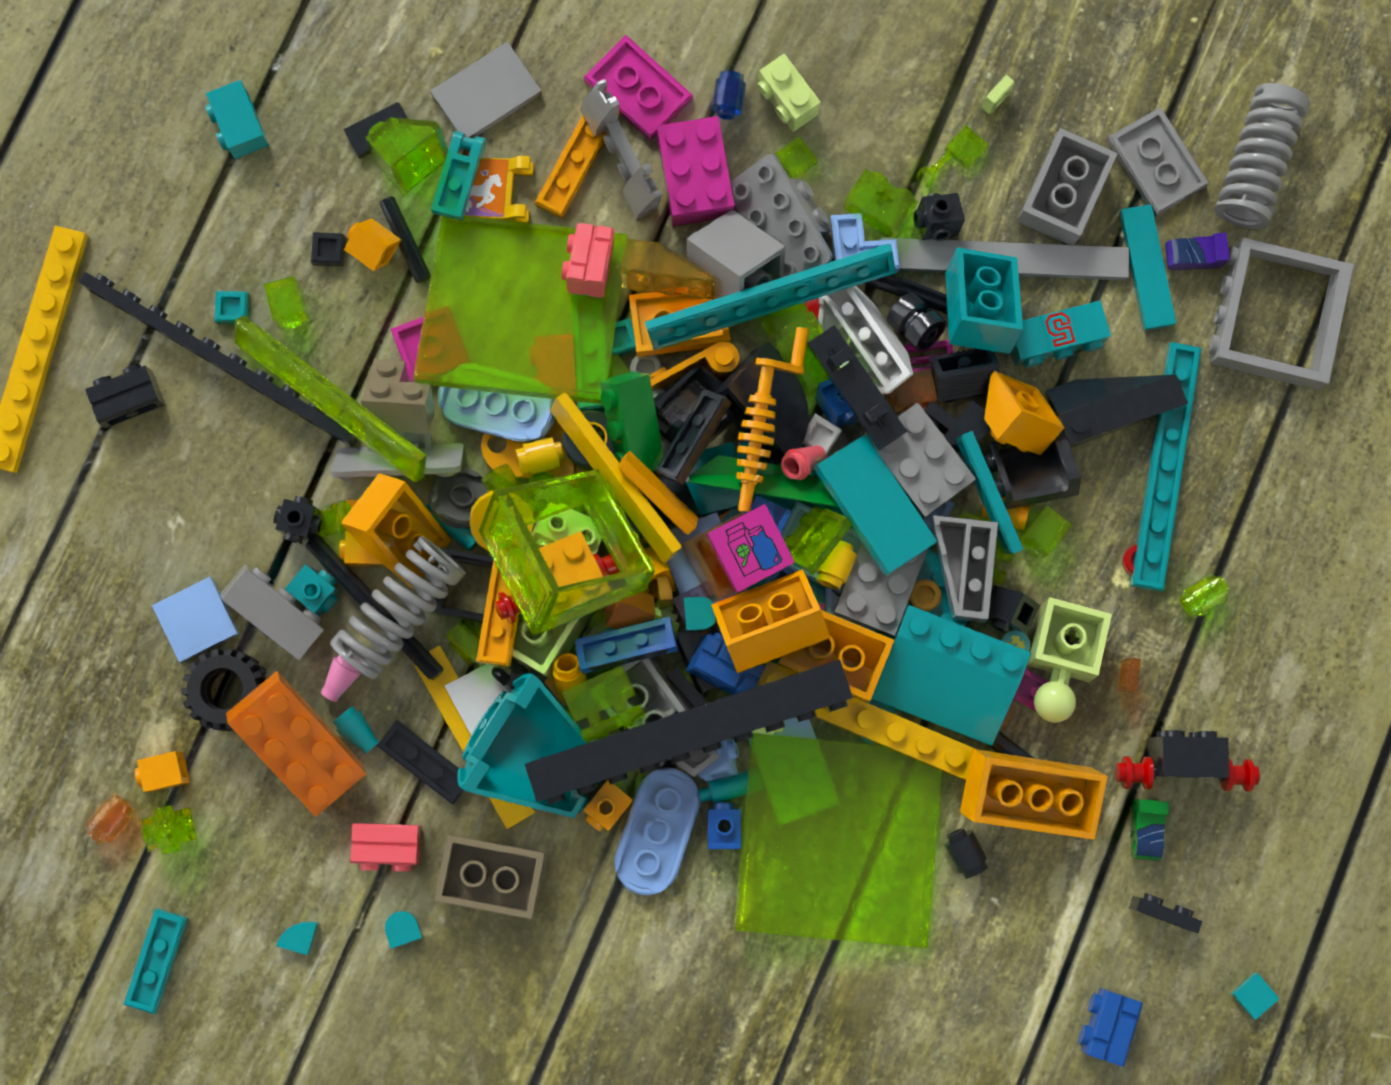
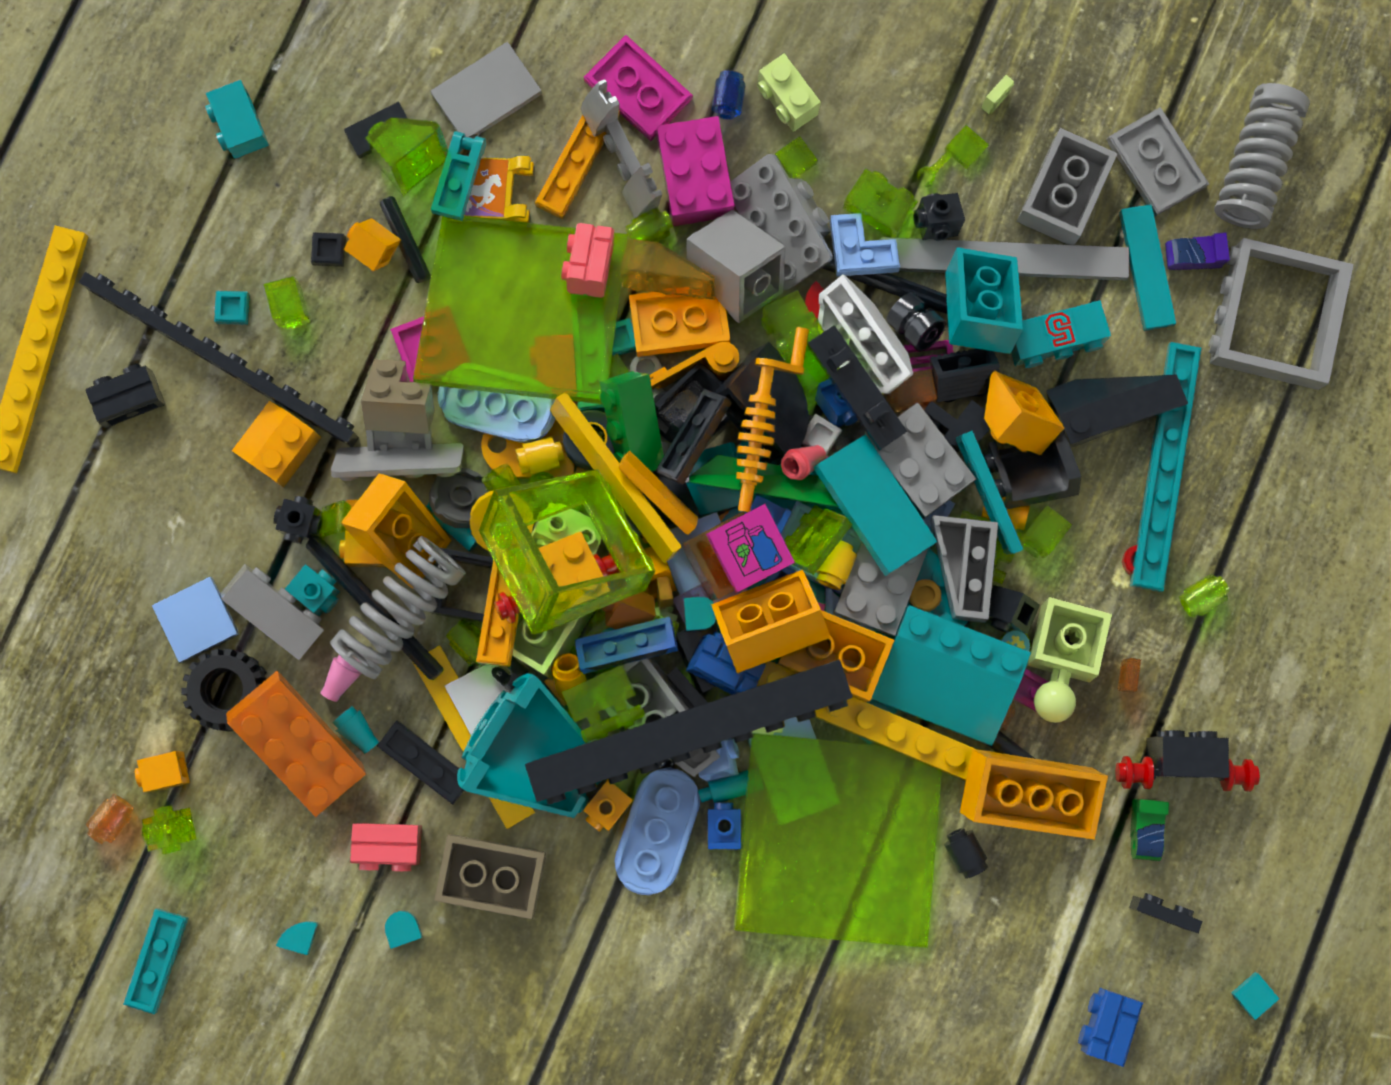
clear neon green tile [235,315,427,483] -> none
teal tile [645,243,896,351] -> none
none -> light orange slope [232,400,321,488]
none -> clear neon green brick [625,207,673,249]

